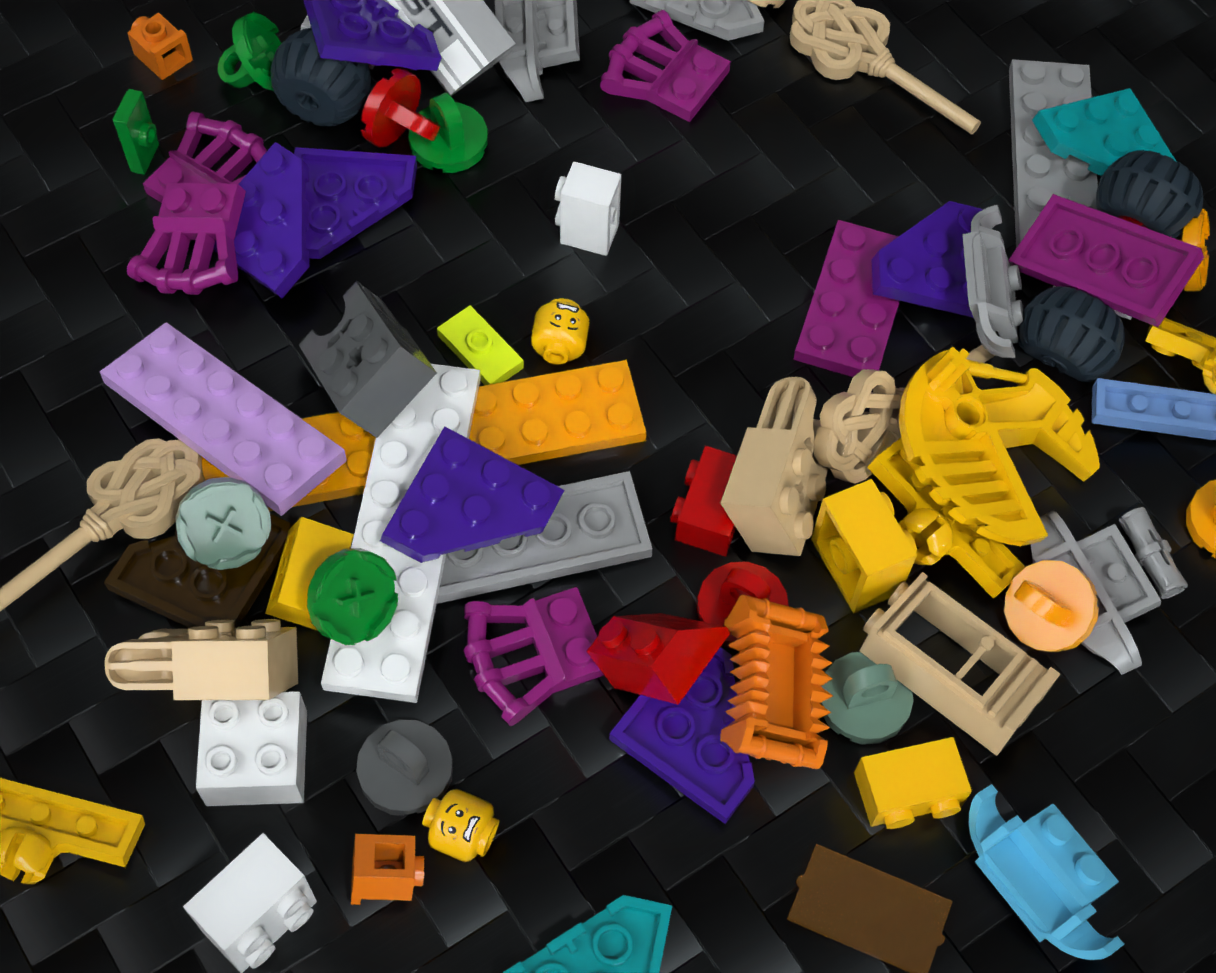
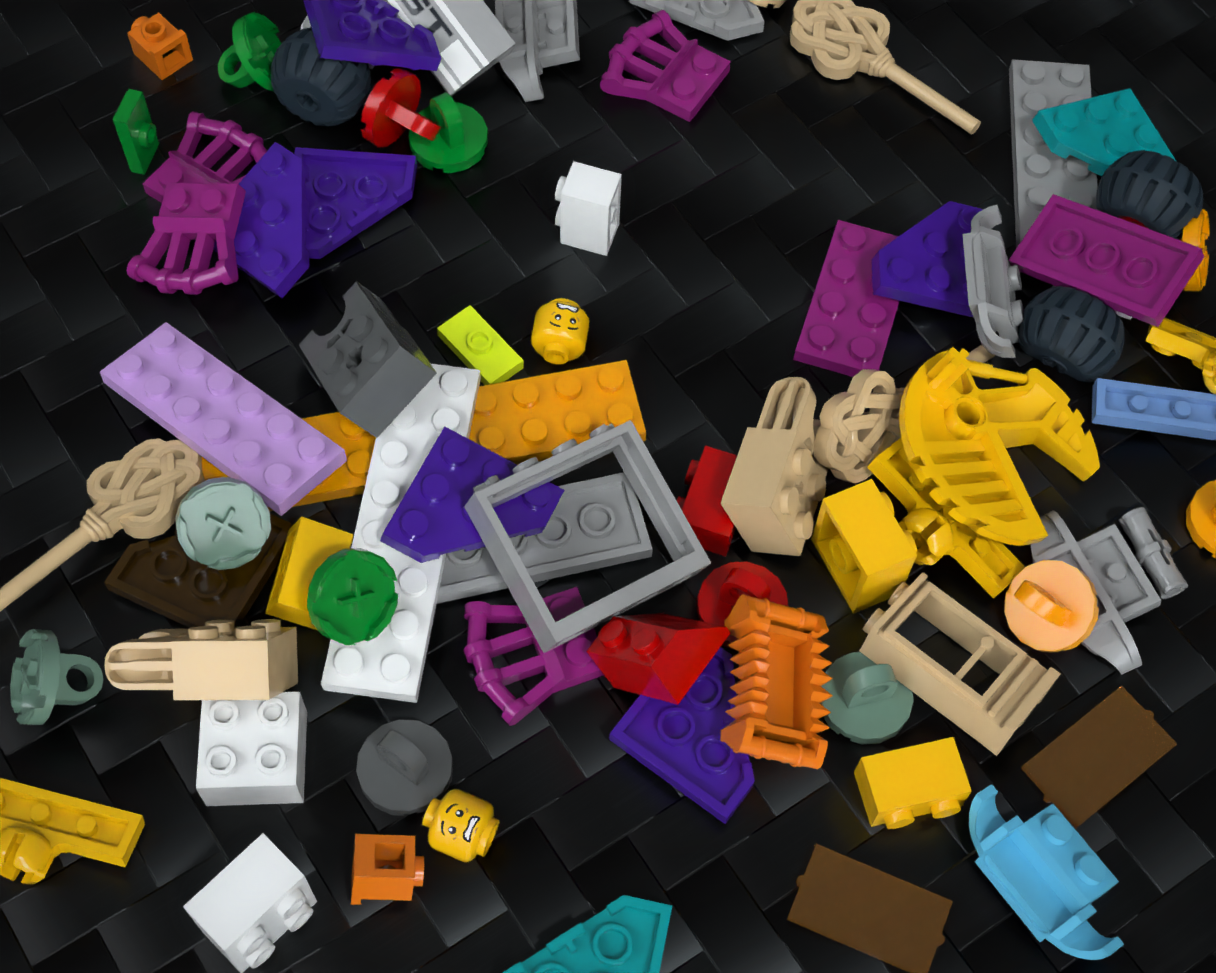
none -> sand green tile [10,629,104,725]
none -> light grey window [464,420,711,654]
none -> clear orange piece [1021,686,1177,829]

